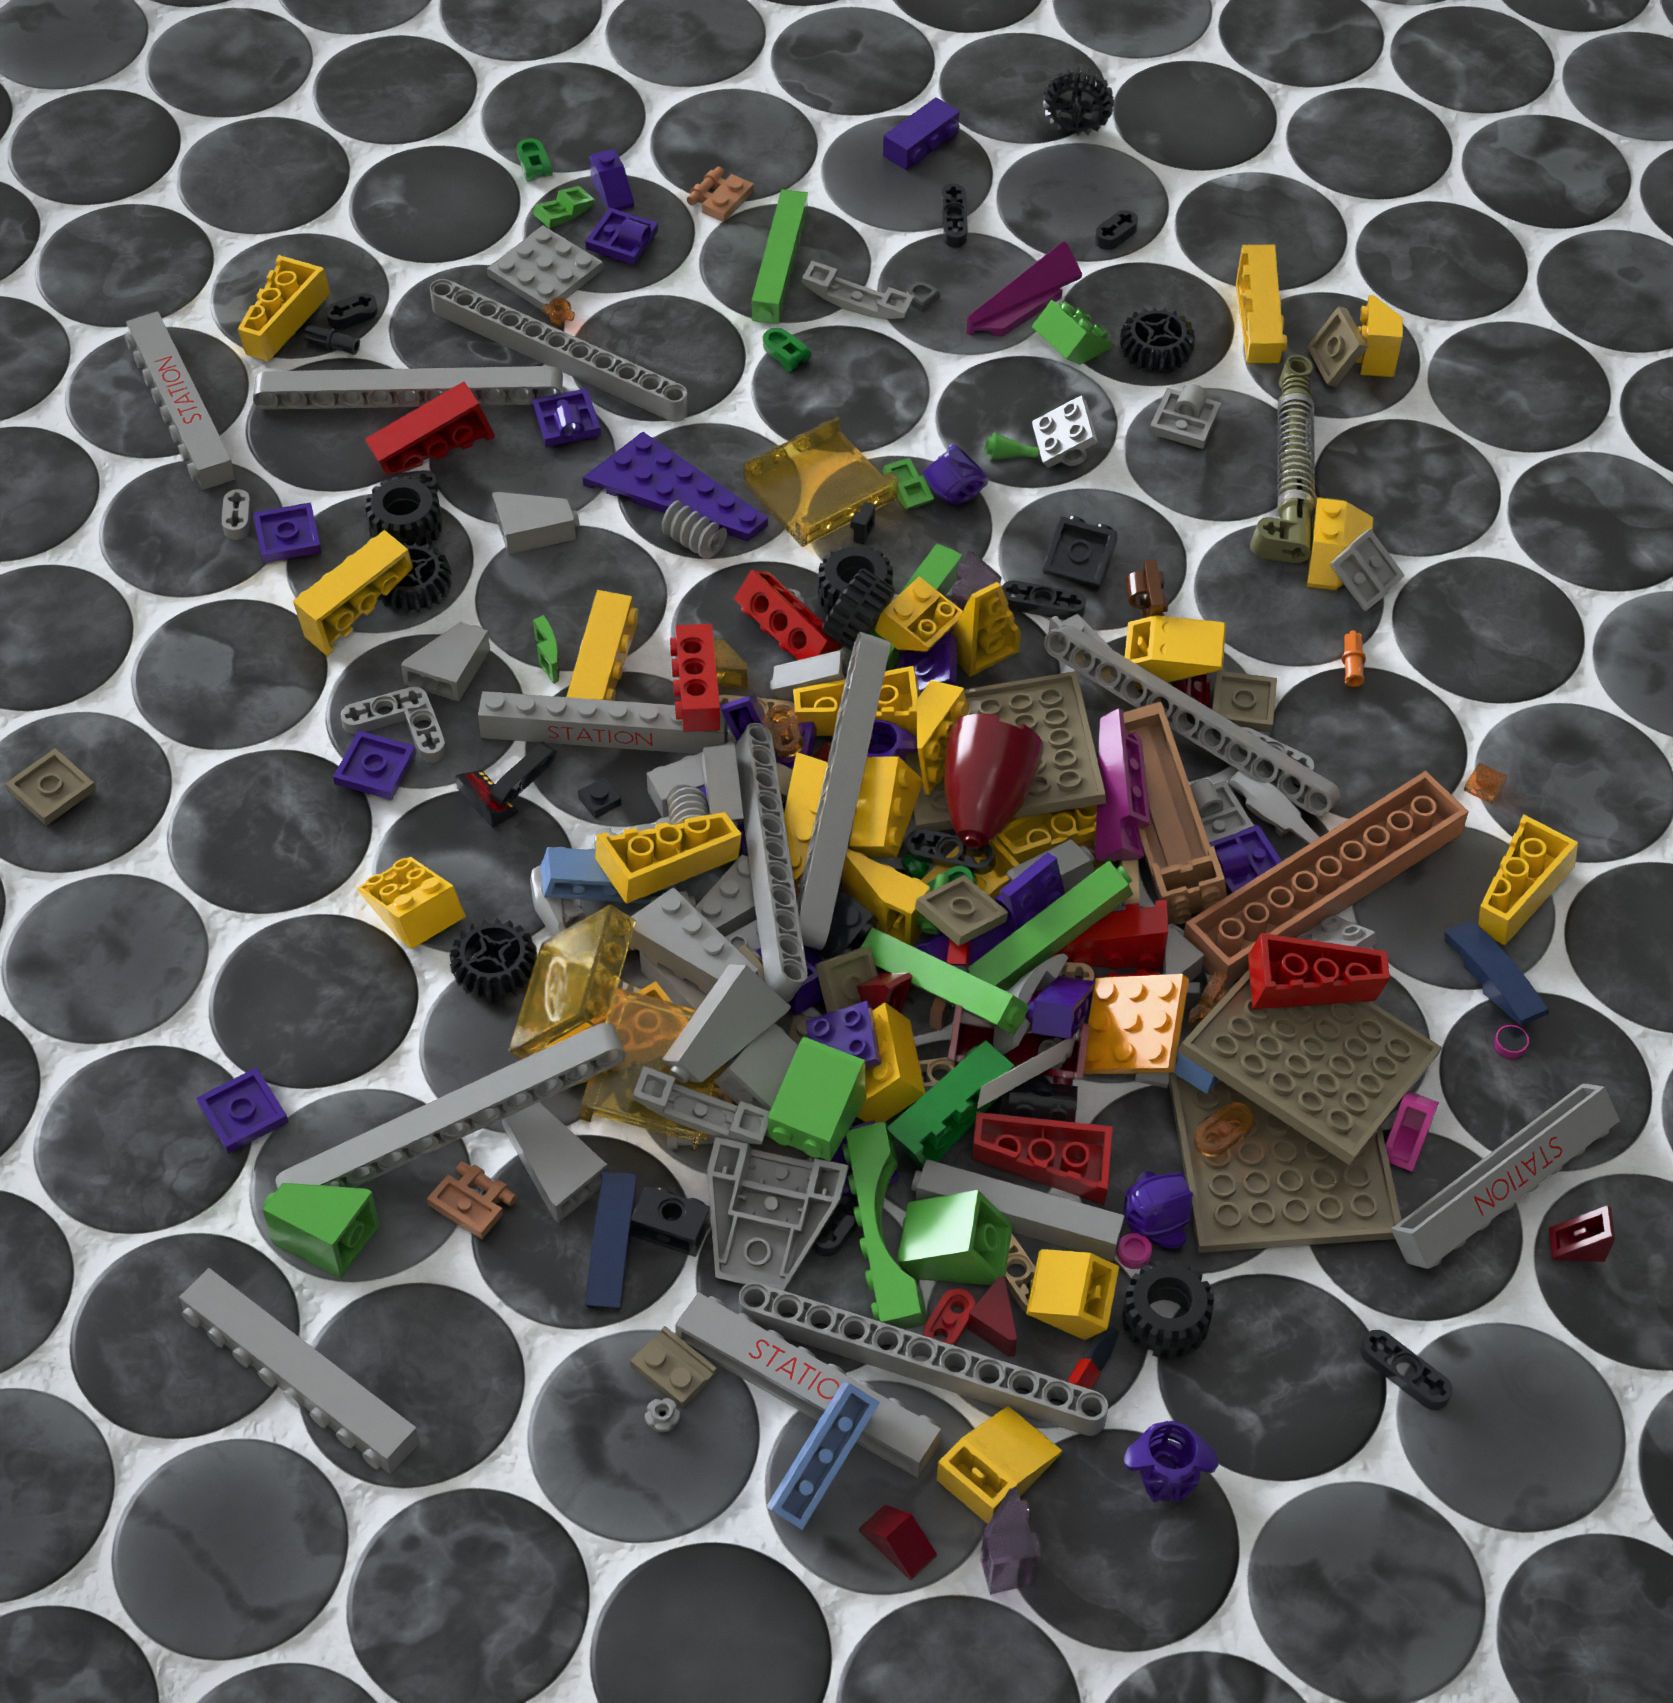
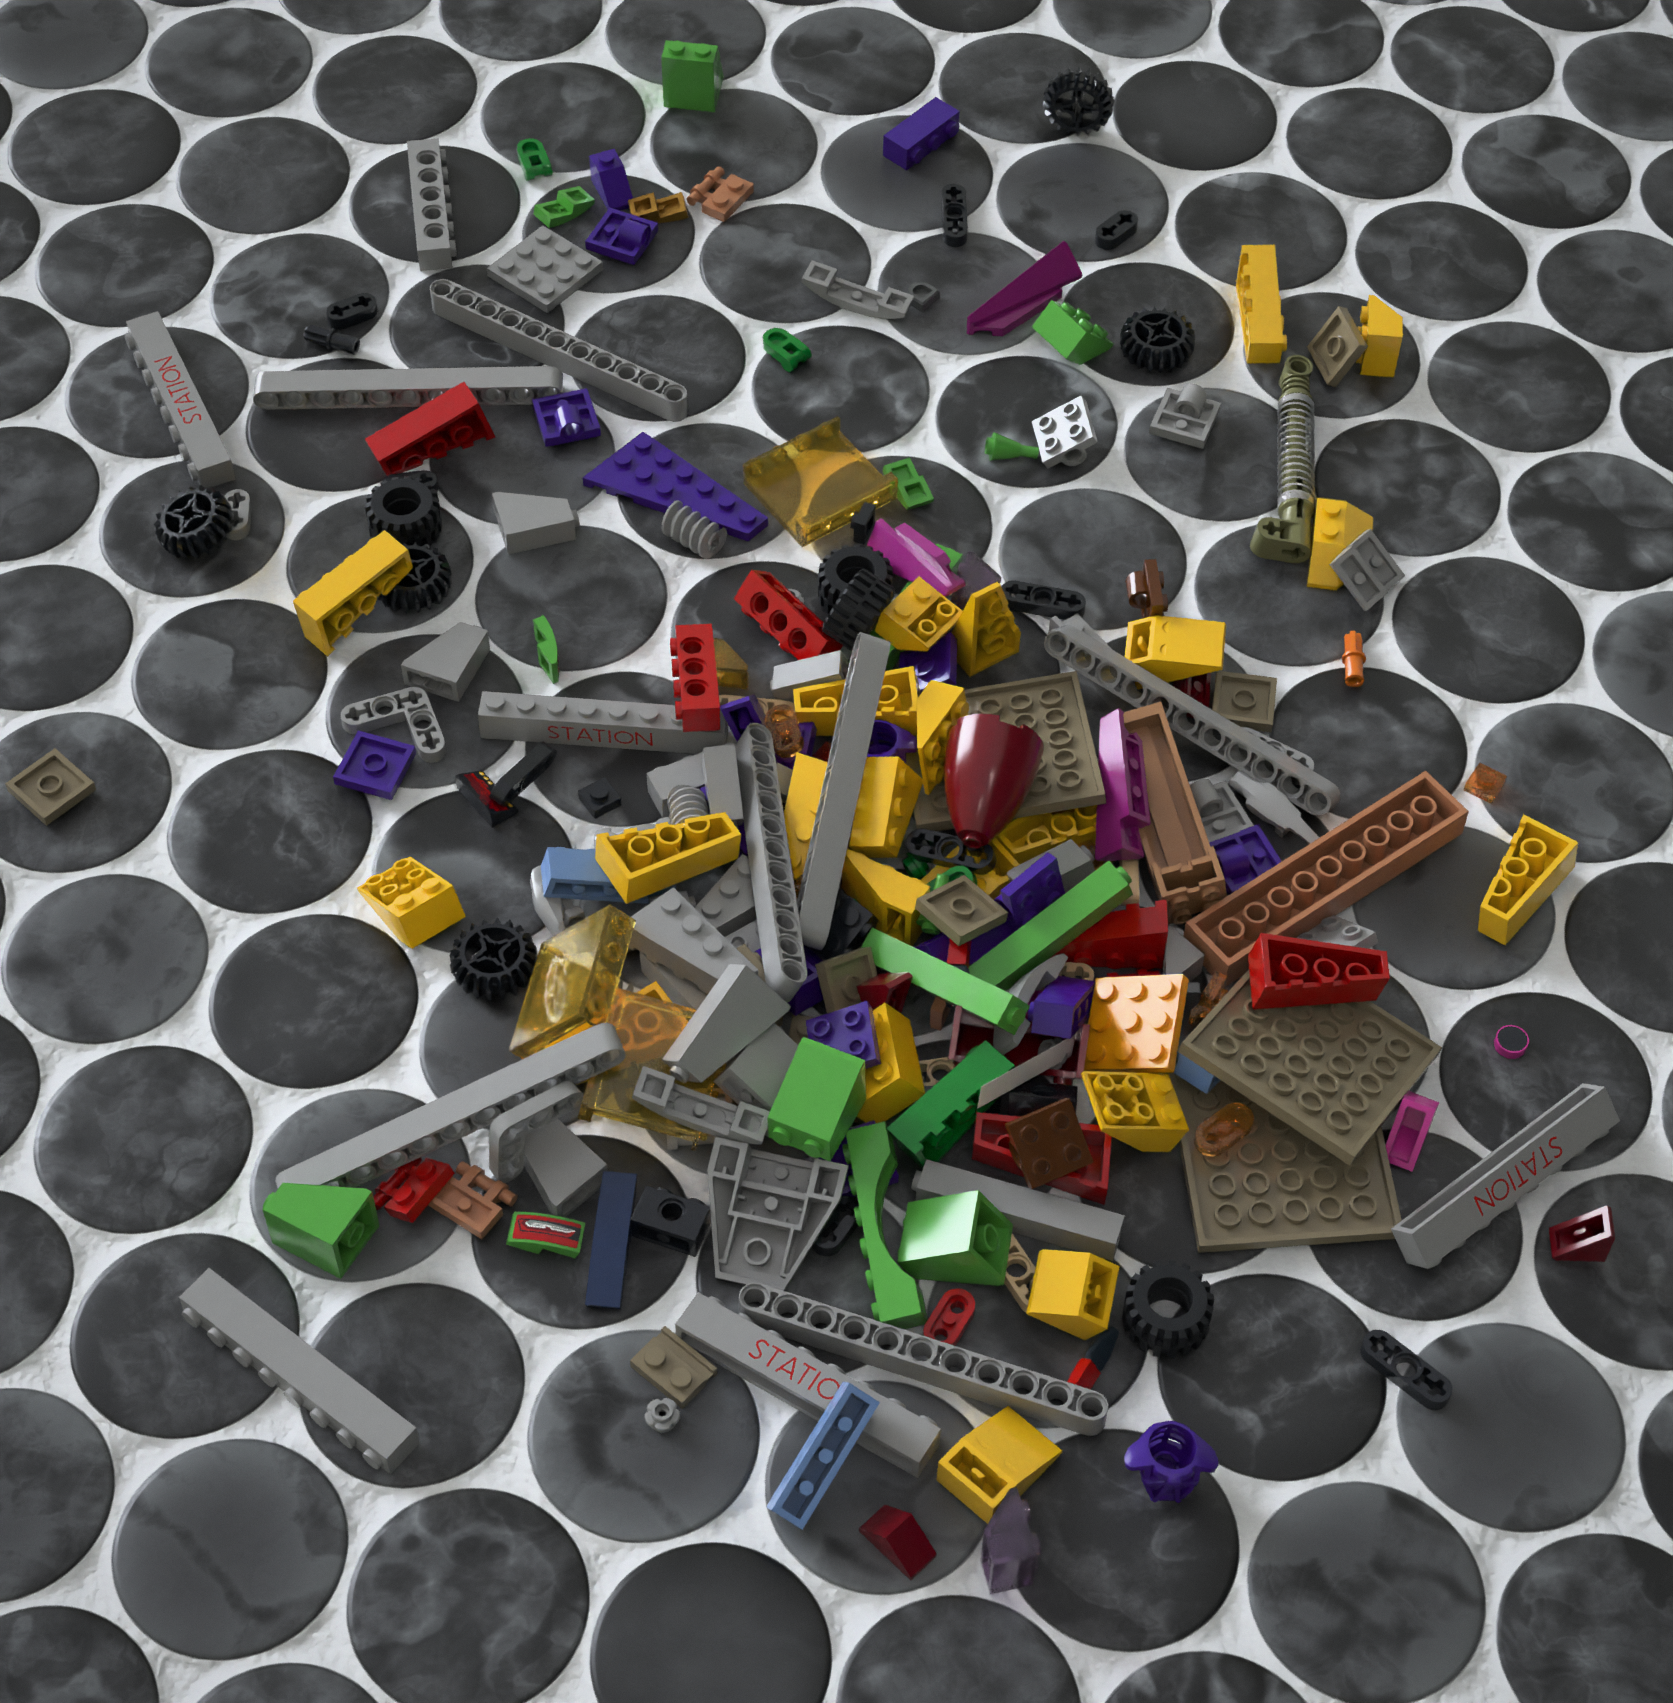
dark purple plate [196,1067,289,1154] -> none
yellow wedge [238,255,331,362] -> none
dark purple plate [253,502,322,563] -> none
clear orange plate [542,298,575,326] -> none
yellow wedge [566,590,639,701] -> none
bright green brick [752,189,808,324] -> none
dark purple piece [922,444,989,507] -> none
dark red slope [968,1277,1017,1356] -> none
black plate [1043,516,1118,589] -> none
dark pink tile [1117,1233,1152,1269] -> none
dark purple piece [1124,1171,1193,1249] -> none
dark blue slope [1444,920,1549,1026] -> none
none -> black gear [154,485,234,560]
none -> red plate [373,1157,455,1223]
none -> light grey brick [407,138,457,271]
none -> light grey beam [489,1080,583,1183]
none -> slope [506,1212,585,1258]
none -> pearl gold slope [628,192,689,223]
none -> bright green slope [661,40,723,112]
none -> magenta wedge [867,518,966,597]
none -> reddish brown plate [1005,1098,1094,1189]
none -> yellow slope [1081,1071,1189,1152]

